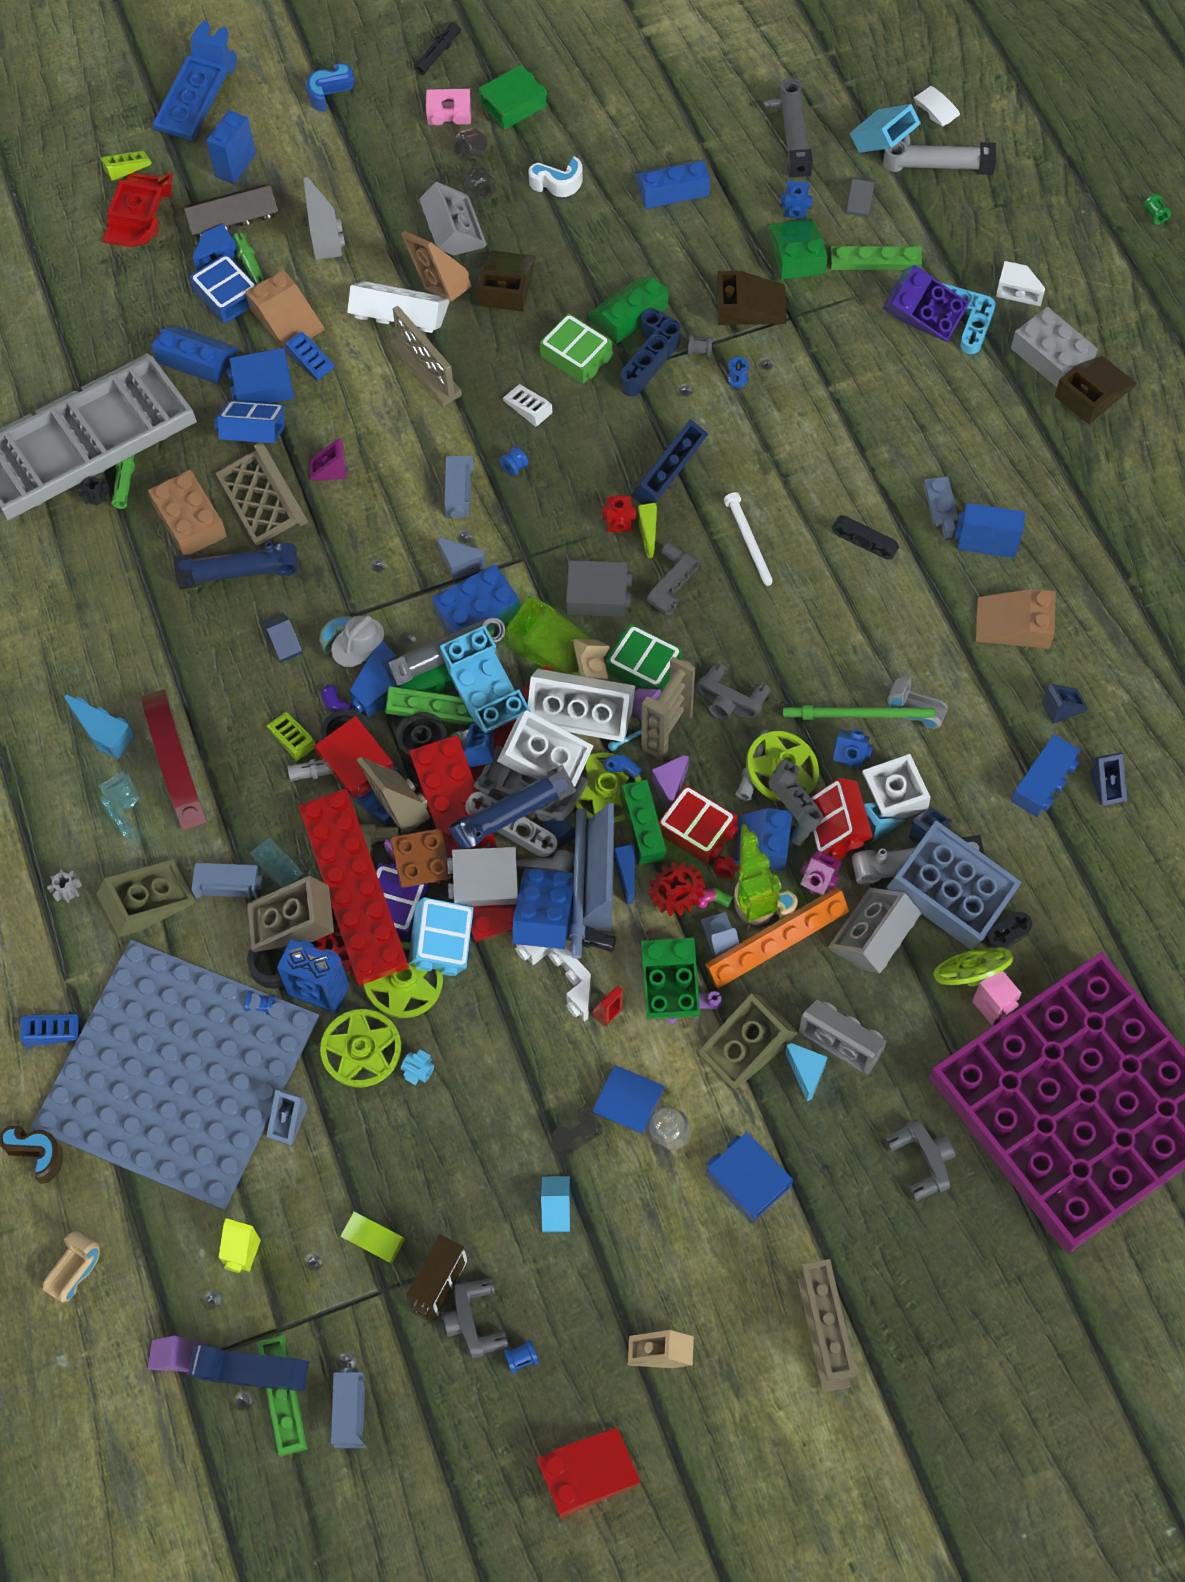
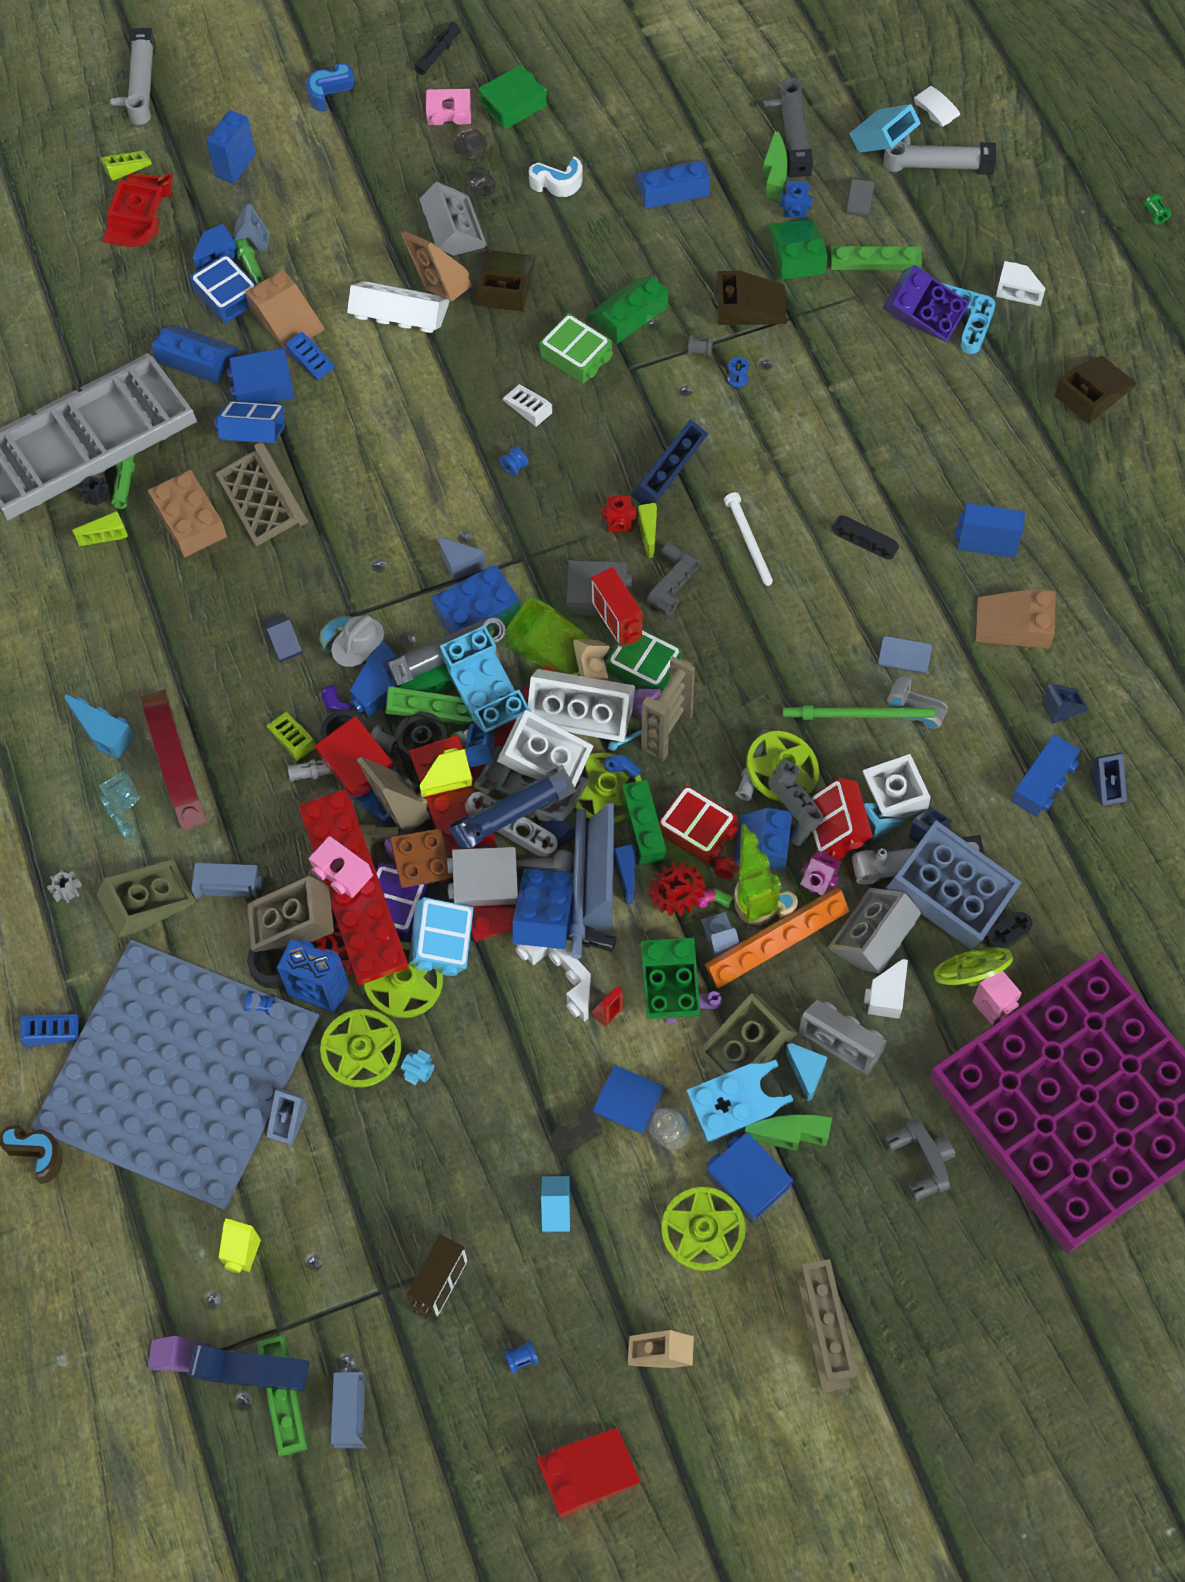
tan animal [43,1231,100,1303] -> none
blue hinge [153,21,237,142] -> none
dark blue piece [174,542,298,589] -> none
slope [182,183,278,238] -> none
clear light blue slope [250,837,303,888] -> none
light grey slope [303,177,345,260] -> none
magenta slope [309,438,347,481] -> none
lime slope [340,1212,405,1264] -> none
dark tan fence [390,305,462,407] -> none
dark grey connector [441,1276,508,1359] -> none
sand blue window [445,456,474,519] -> none
dark blue beam [621,308,681,396] -> none
medium lavender slope [652,755,689,808] -> none
dark grey connector [696,662,771,720] -> none
blue brick [833,729,873,768] -> none
sand blue hinge [924,476,958,538] -> none
light grey brick [1011,307,1098,387] -> none
none -> lime slope [73,512,128,546]
none -> light grey piece [110,28,156,125]
none -> sand blue slope [234,204,270,252]
none -> bright pink brick [309,836,373,898]
none -> dark grey bush [371,725,398,756]
none -> neon yellow slope [420,748,472,797]
none -> red brick [591,567,642,647]
none -> lime wheel [662,1187,745,1271]
none -> medium azure brick [687,1060,793,1144]
none -> bright green slope [745,1115,832,1151]
none -> bright green slope [763,132,787,201]
none -> white slope [864,959,908,1019]
none -> sand blue slope [878,636,932,674]

